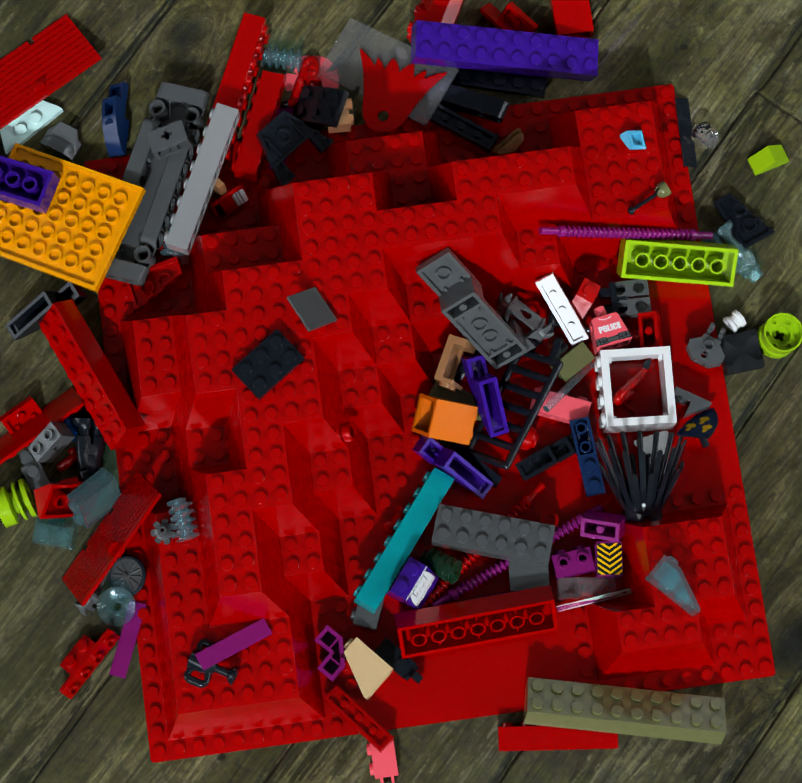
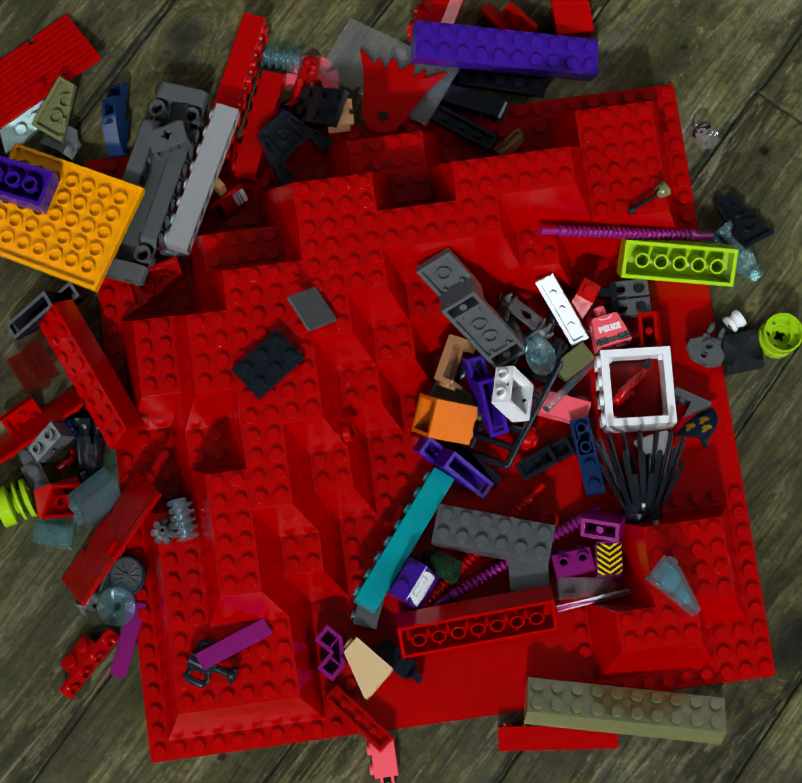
medium azure slope [619,130,646,150] -> none
black sticker [674,97,698,168] -> none
lime slope [747,145,789,176] -> none
none -> clear red bracket [7,341,60,393]
none -> olive wing [31,76,77,144]
none -> white window [491,365,534,422]
none -> clear light blue dish [525,337,556,375]

